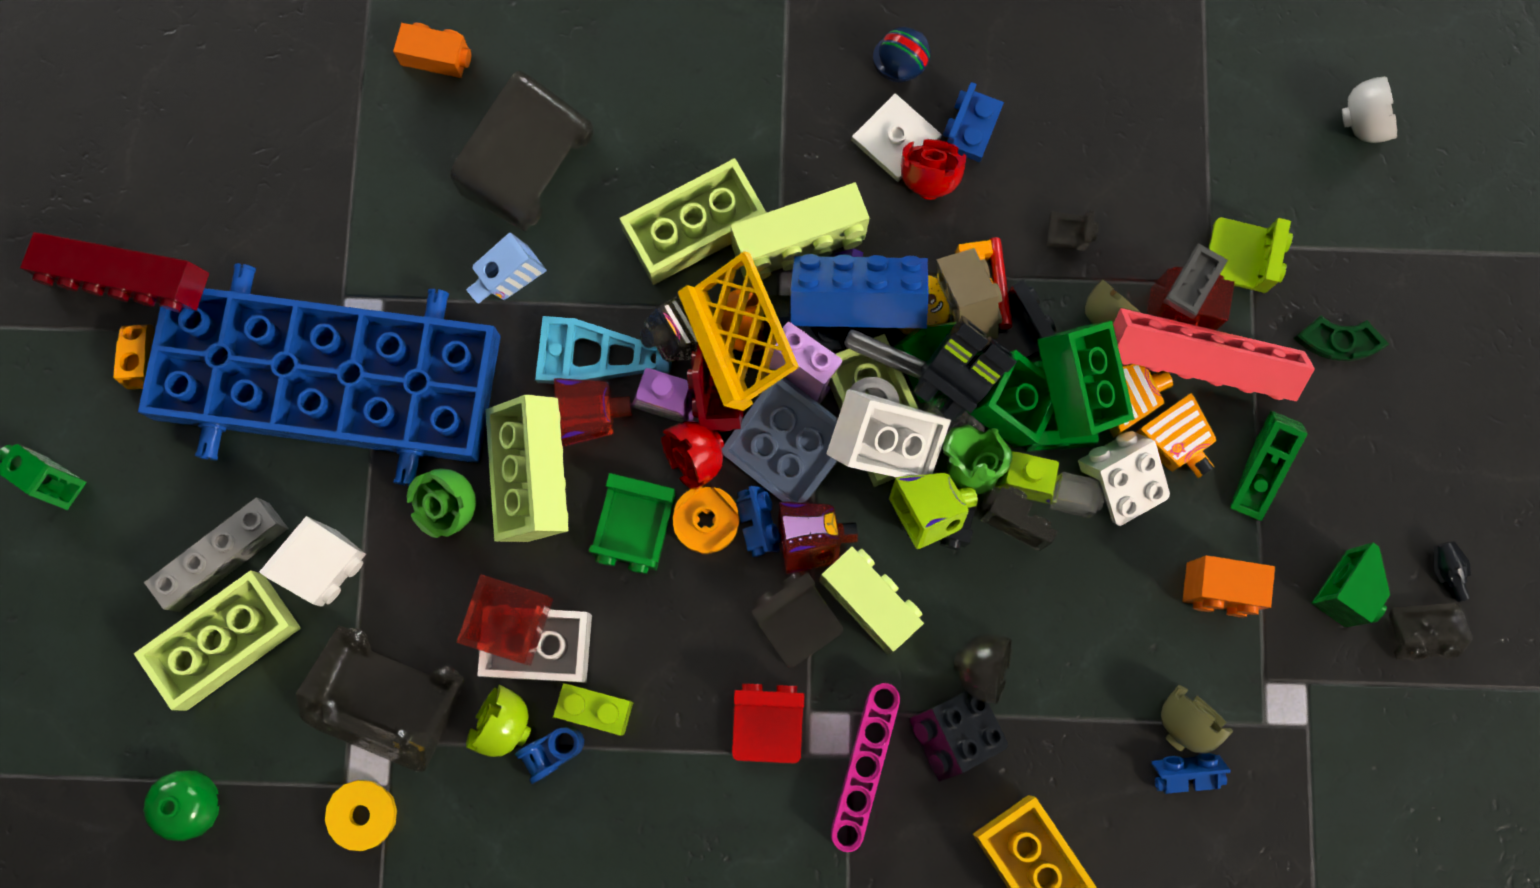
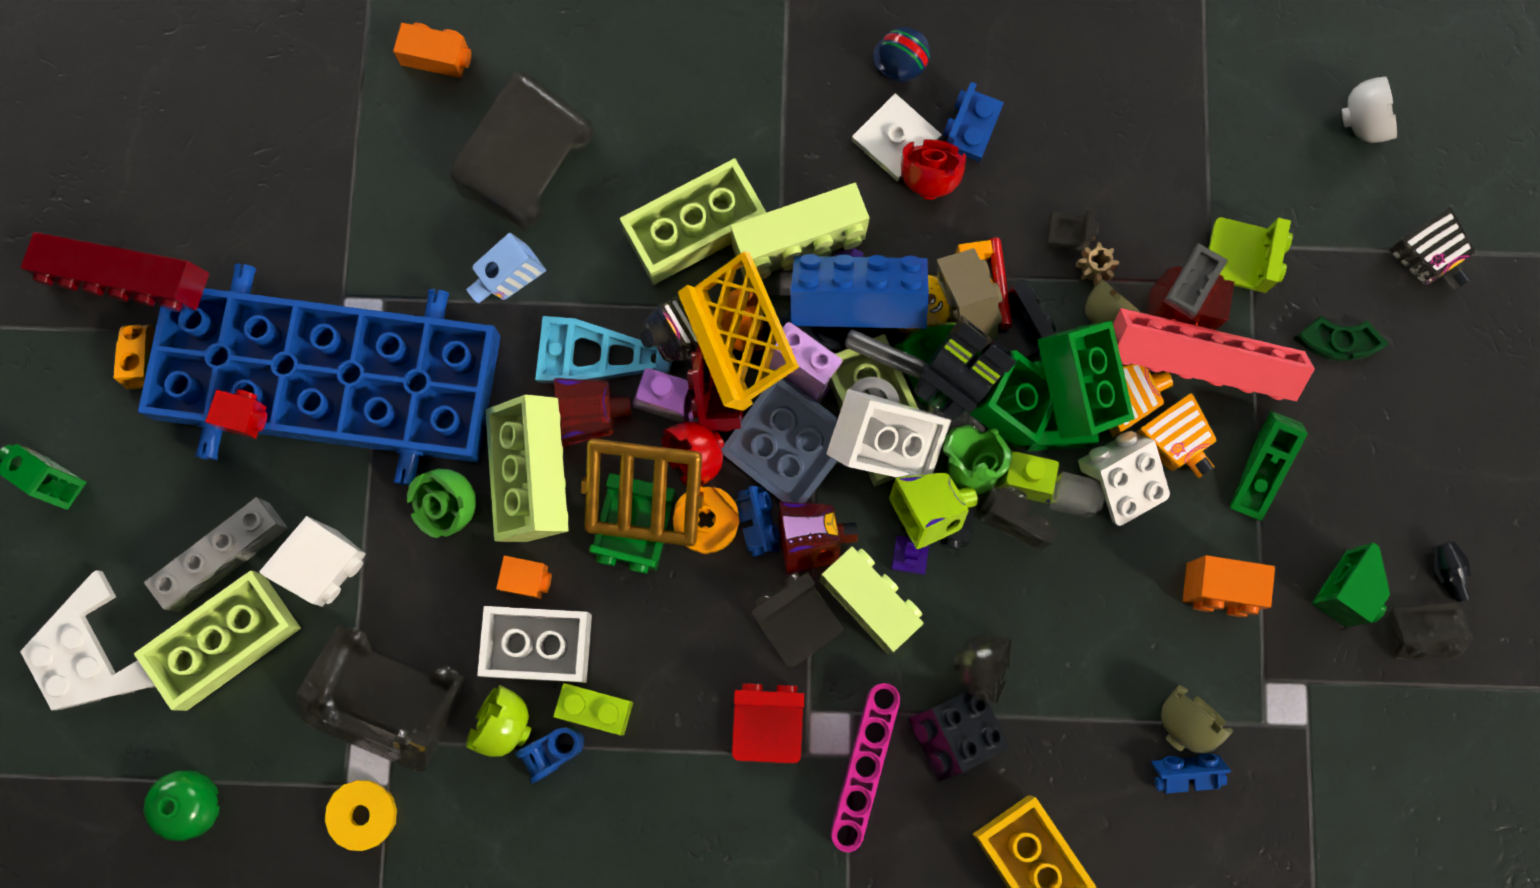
clear red brick [456,574,554,666] -> none
none -> white wing [20,570,155,710]
none -> red brick [205,389,267,439]
none -> orange brick [496,556,552,600]
none -> pearl gold bar [581,439,704,546]
none -> dark purple tile [891,536,929,575]
none -> tan gear [1076,242,1119,286]
none -> clear smoke torso [1388,207,1475,291]

